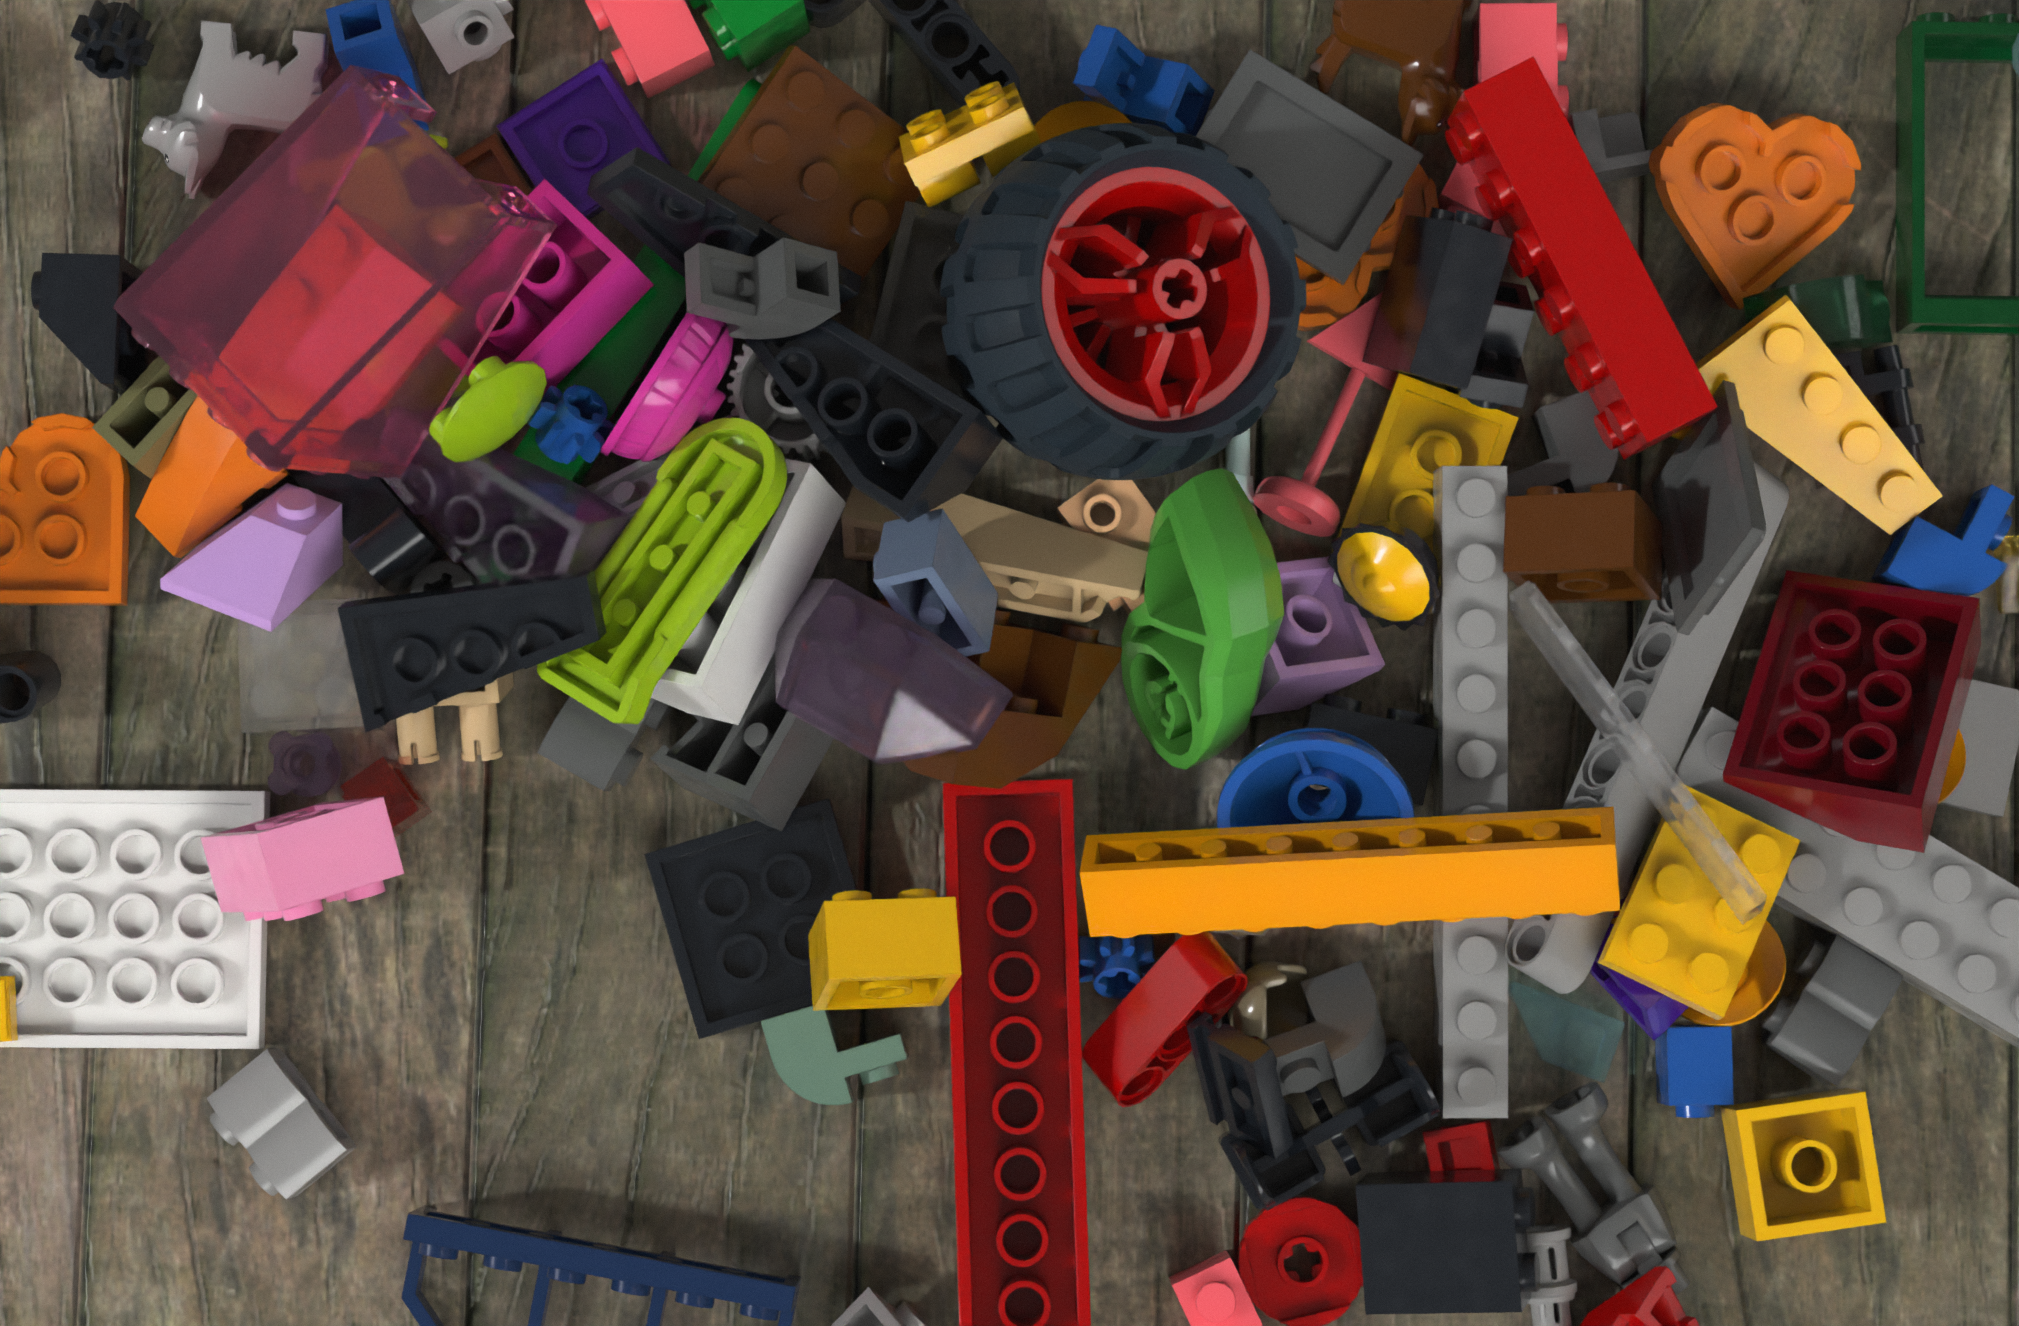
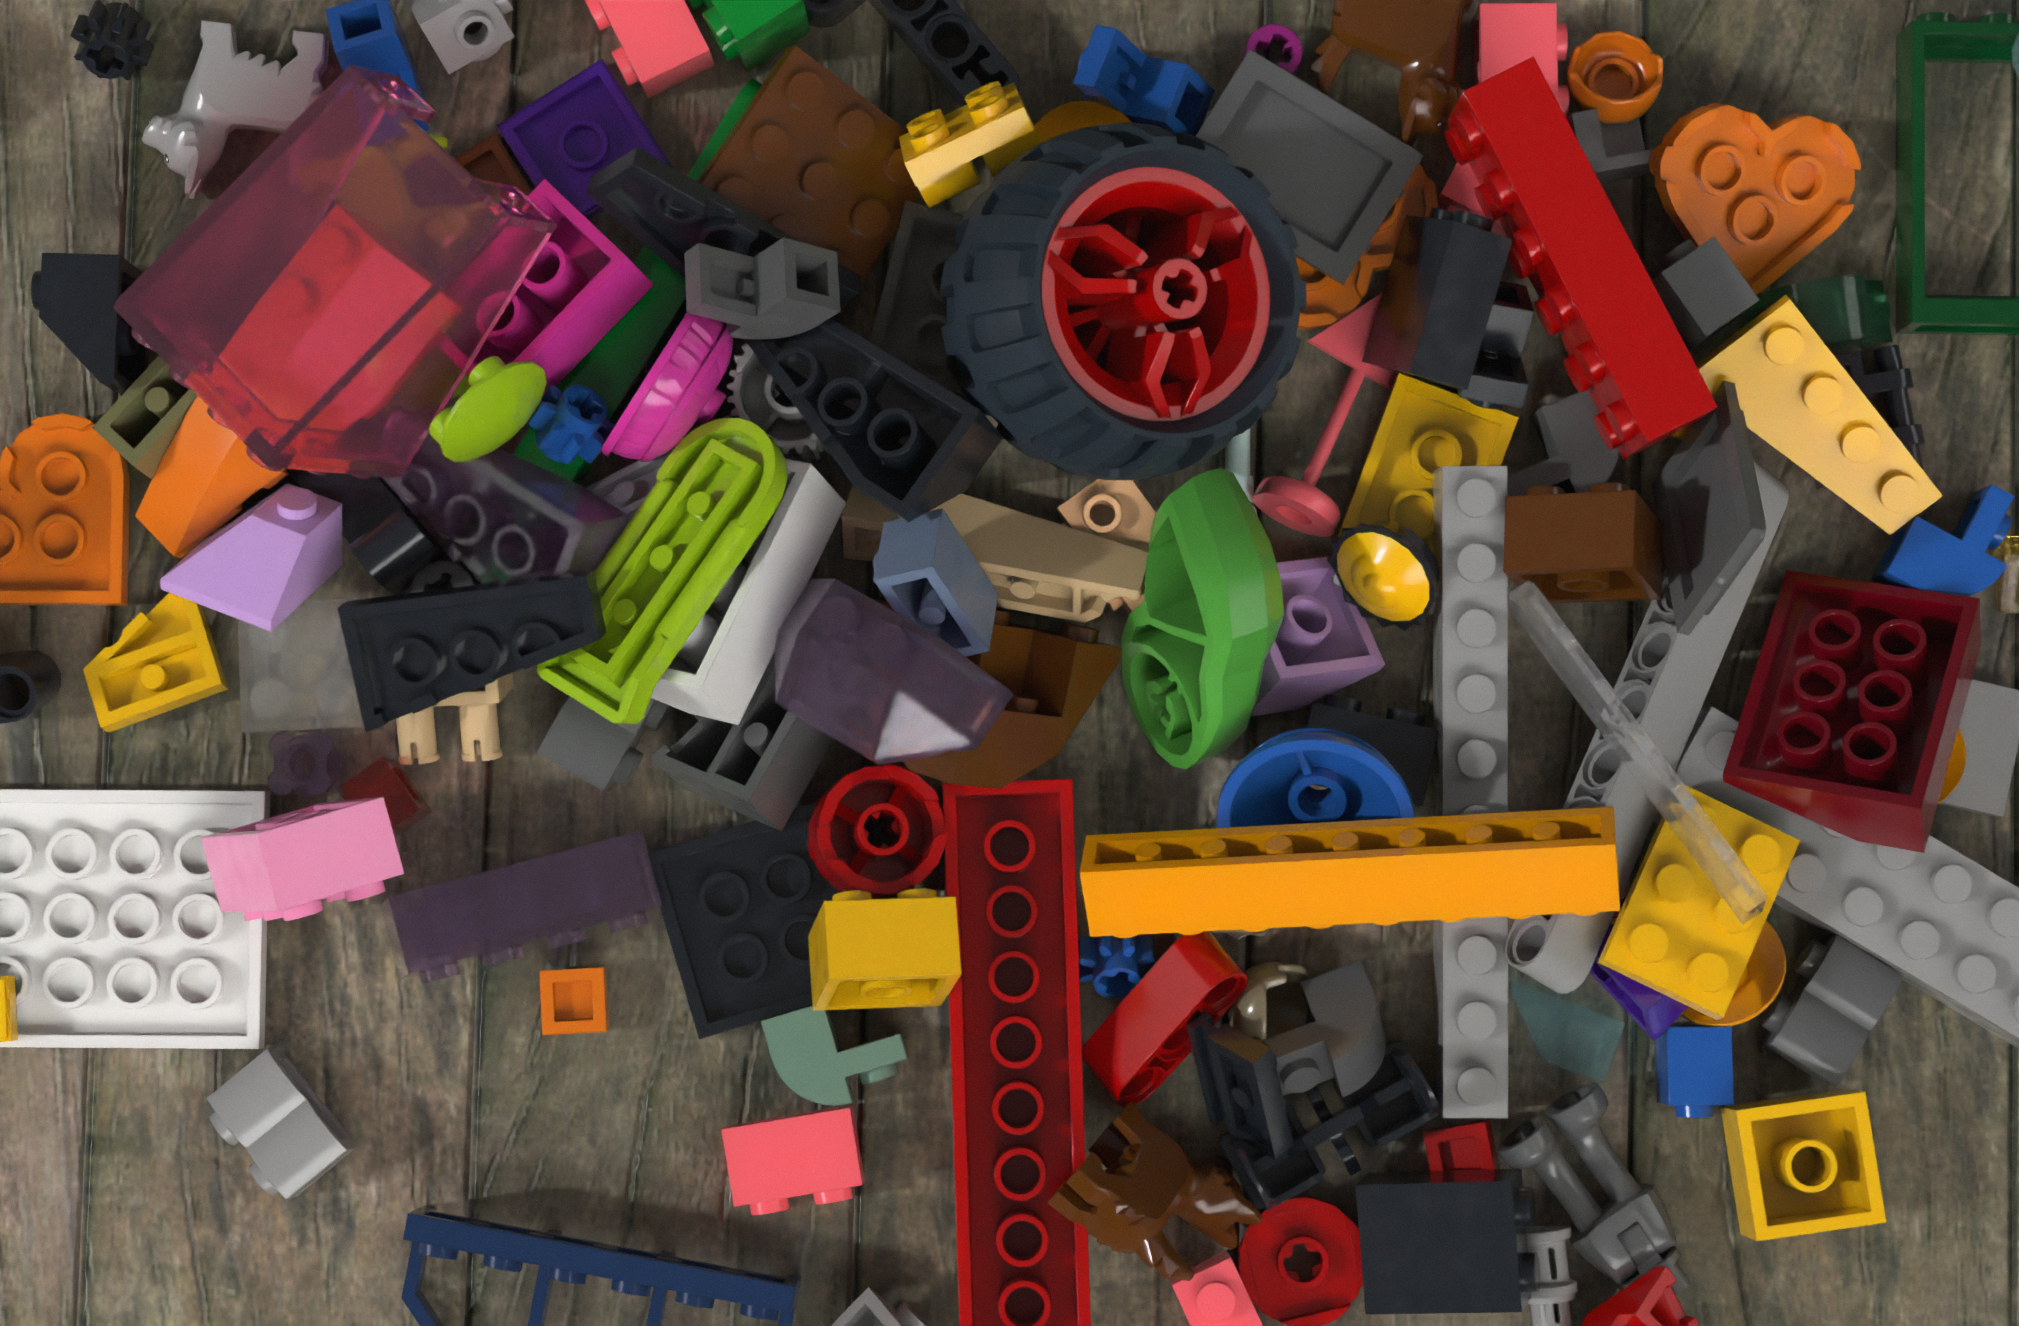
none -> yellow wing [83,593,229,733]
none -> clear purple wedge [380,831,662,984]
none -> orange plate [539,967,609,1035]
none -> coral brick [721,1104,865,1215]
none -> red brick [807,765,947,899]
none -> reddish brown animal [1047,1101,1262,1281]
none -> magenta bush [1244,24,1302,76]
none -> orange hair [1567,30,1663,124]
none -> dark grey brick [1647,236,1759,352]

